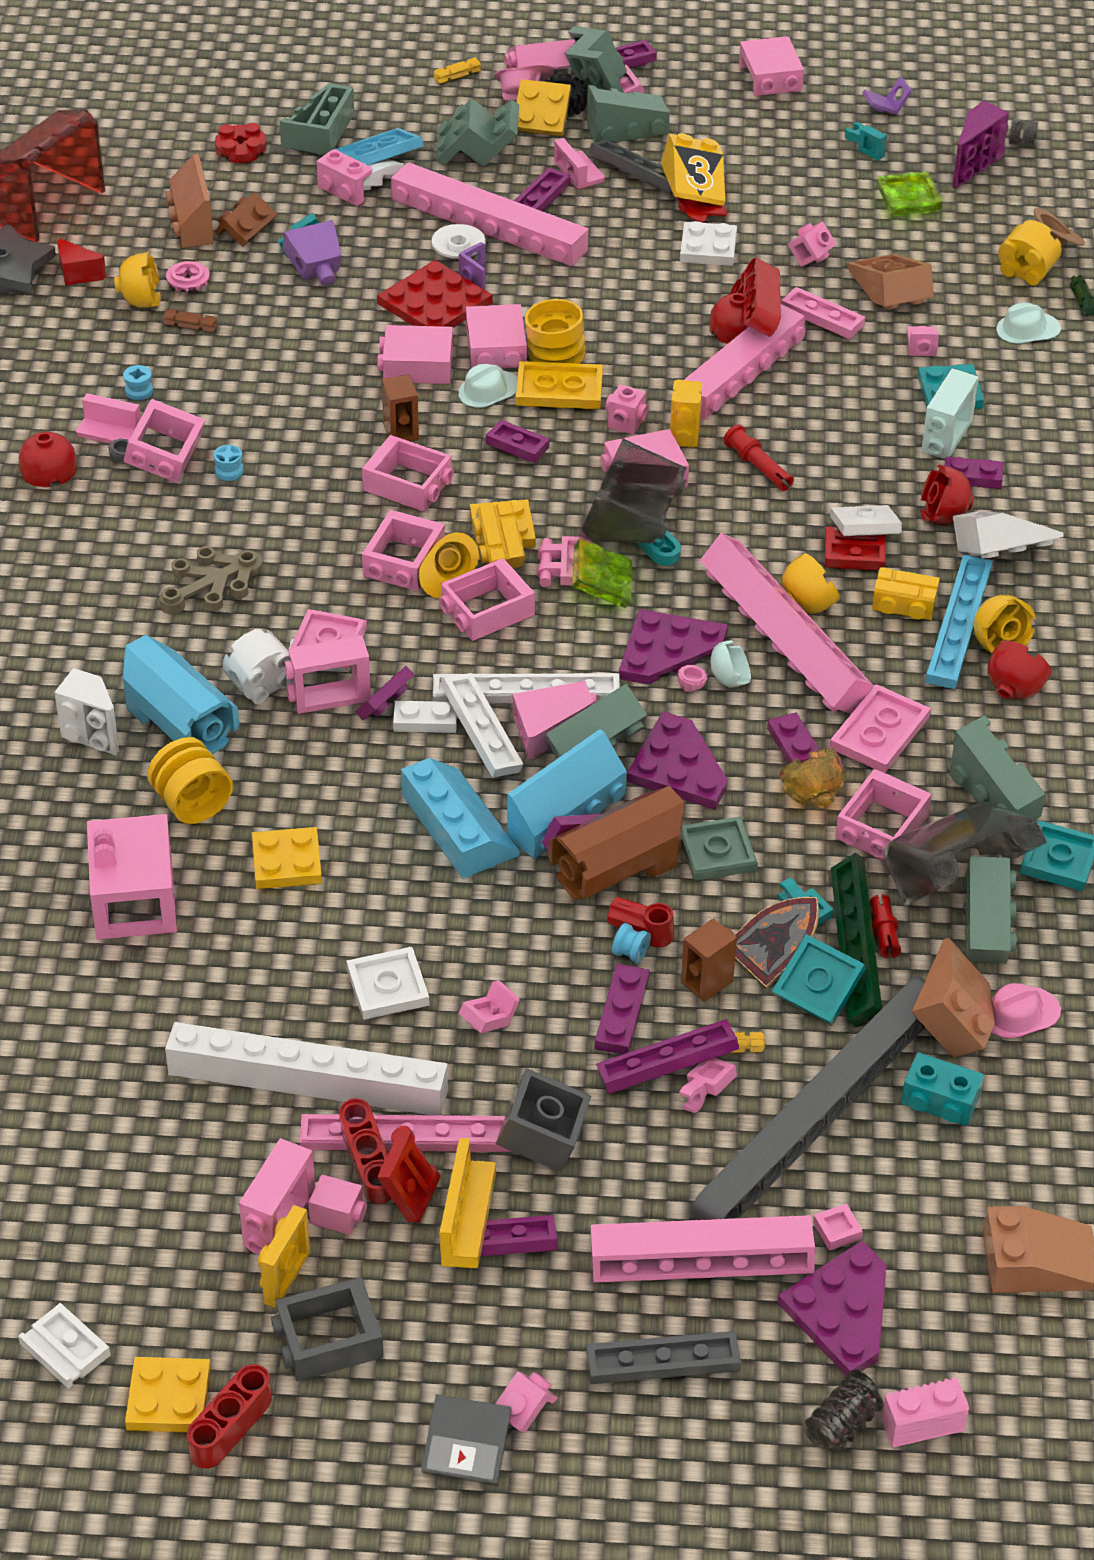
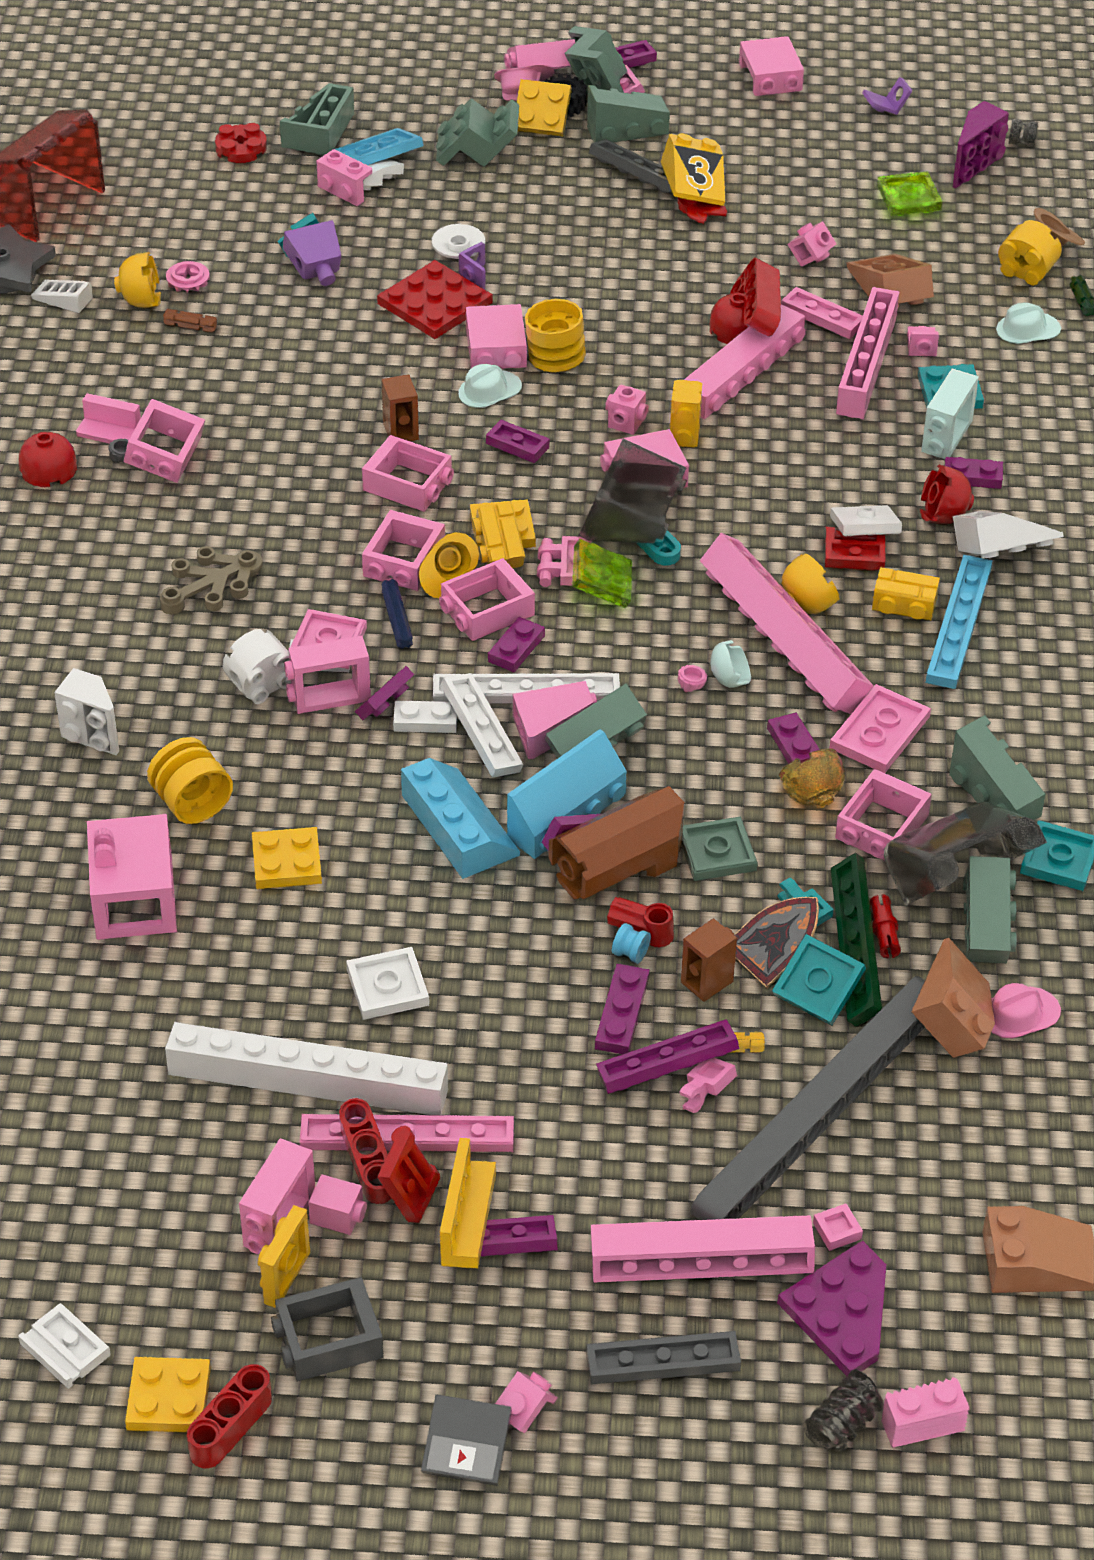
red slope [57,239,106,286] -> none
medium azure wheel [123,365,153,400] -> none
medium azure brick [123,635,239,754] -> none
nougat slope [165,154,214,248] -> none
medium azure wheel [213,445,244,481] -> none
dark orange bracket [215,192,278,247] -> none
bright pink brick [378,325,453,384] -> none
bright pink brick [391,162,588,267] -> none
yellow axle [434,58,481,84] -> none
bright pink bracket [459,980,520,1033] -> none
dark grey brick [495,1068,591,1172] -> none
magenta plate [514,167,571,211] -> none
yellow plate [516,361,603,409] -> none
bright pink panel [554,138,605,189] -> none
magenta plate [618,609,728,684] -> none
magenta plate [626,711,728,810] -> none
white plate [680,221,737,266] -> none
red pin [723,424,794,491] -> none
teal plate [845,122,887,161] -> none
teal brick [901,1052,984,1126] -> none
yellow cylinder [973,595,1036,653] -> none
red cylinder [987,640,1052,699] -> none
none -> white slope [31,280,93,313]
none -> dark blue axle [381,579,413,649]
none -> magenta plate [488,617,545,672]
none -> bright pink brick [836,287,899,419]

